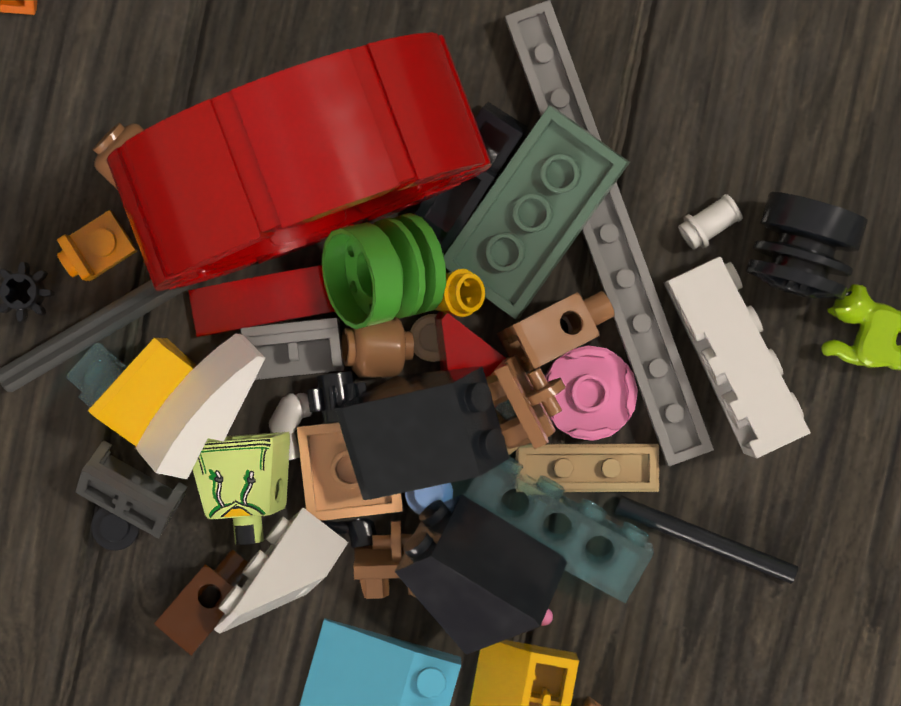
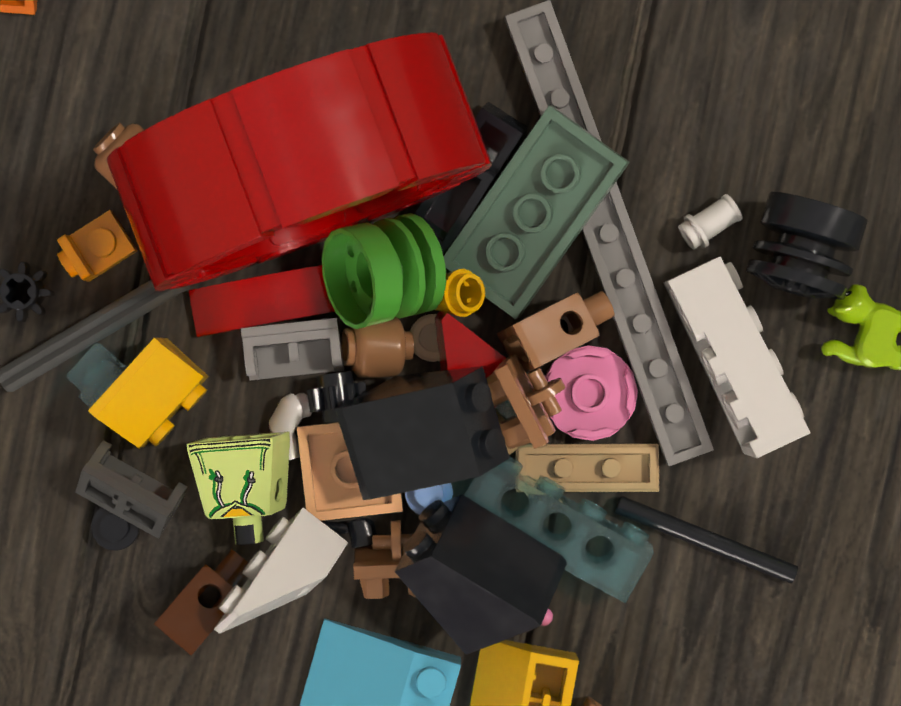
white slope [135,333,265,479] -> none

